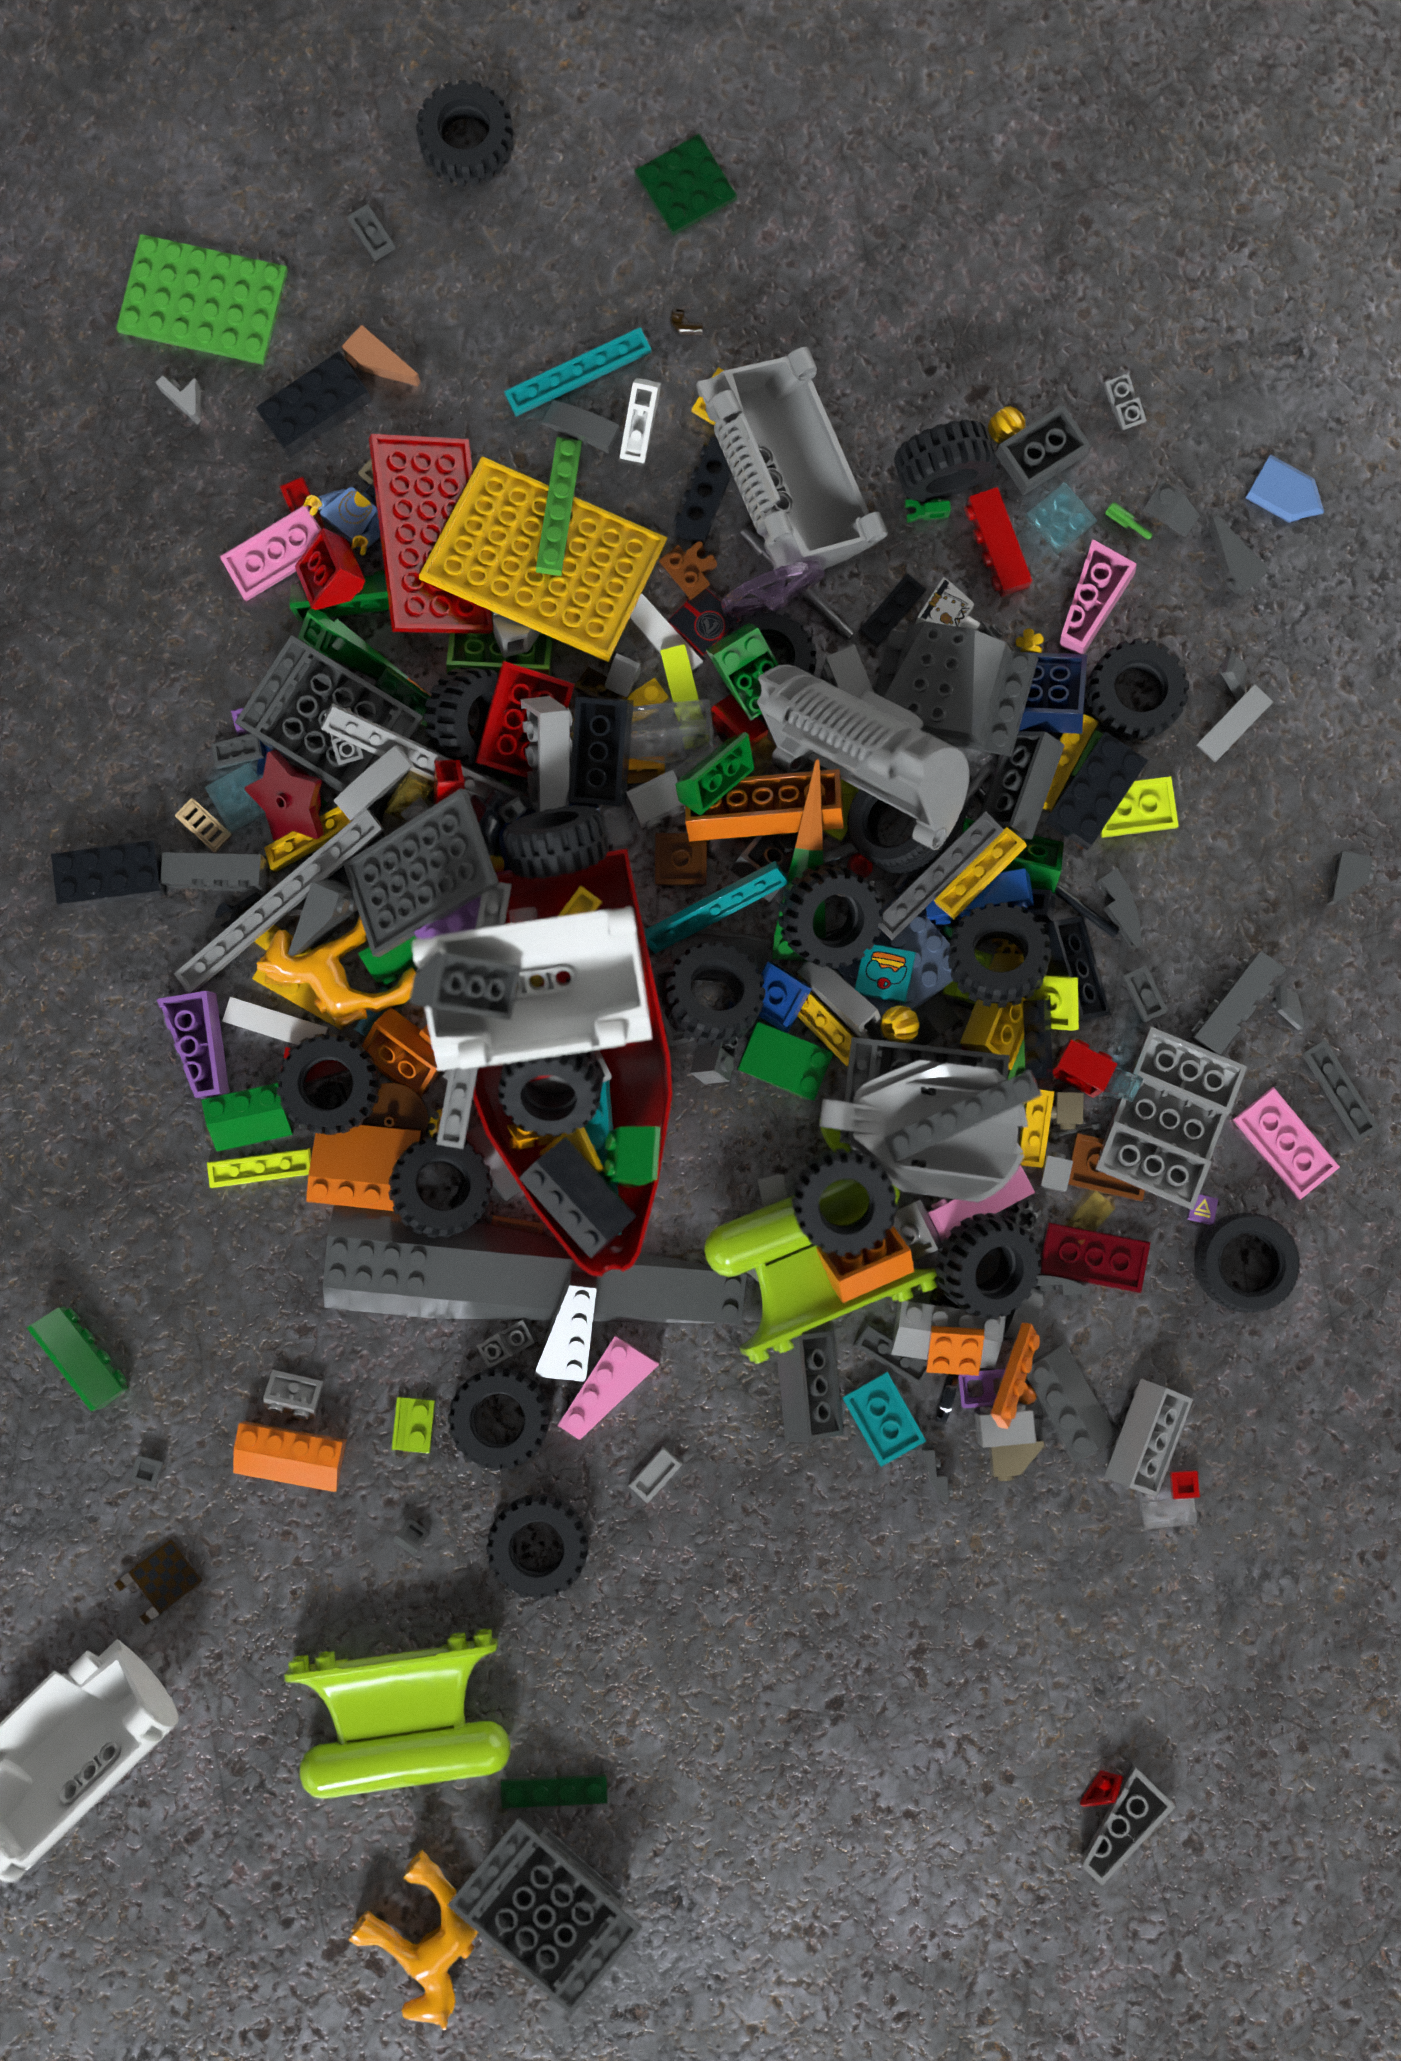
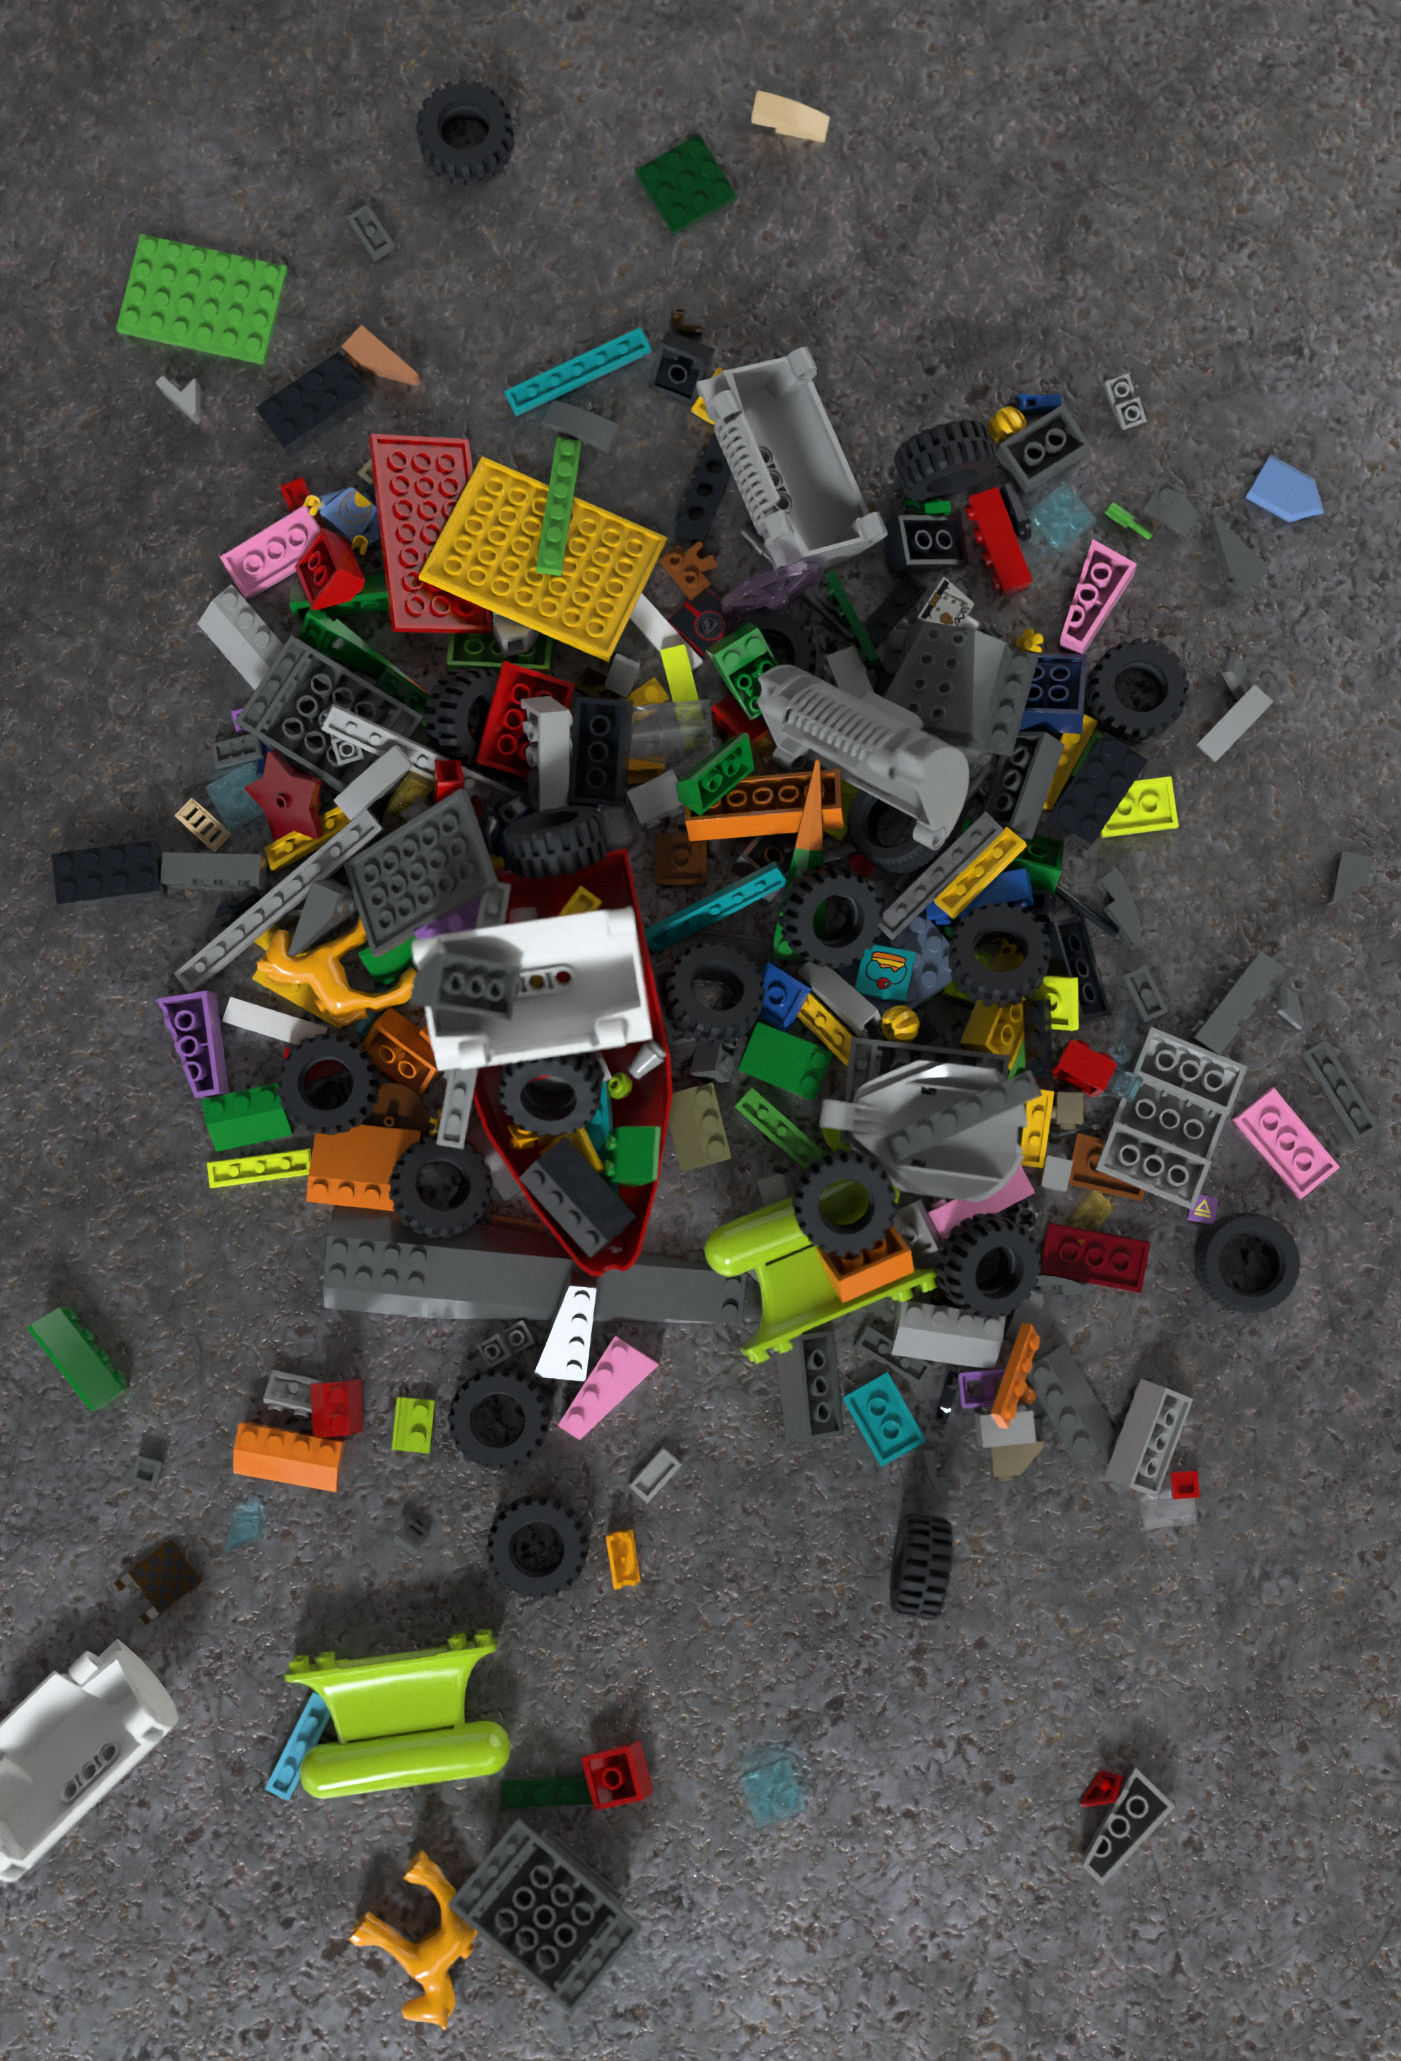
white slope [620,378,661,463] -> none
orange plate [926,1326,984,1376] -> none
none -> light grey slope [197,584,284,690]
none -> clear light blue piece [224,1510,263,1552]
none -> medium azure plate [265,1690,331,1801]
none -> red slope [310,1379,363,1437]
none -> red slope [581,1740,654,1811]
none -> light orange hinge [606,1529,641,1590]
none -> lime plate [608,1072,632,1099]
none -> light grey cone [627,1040,667,1079]
none -> black slope [648,331,716,405]
none -> olive slope [668,1083,732,1172]
none -> bright green plate [735,1088,824,1170]
none -> clear light blue plate [739,1757,807,1829]
none -> tan slope [752,90,830,143]
none -> dark green plate [824,569,886,676]
none -> black slope [884,515,969,574]
none -> black tyre [889,1512,953,1620]
none -> black hinge [999,482,1032,541]
none -> blue bar [1014,394,1061,415]

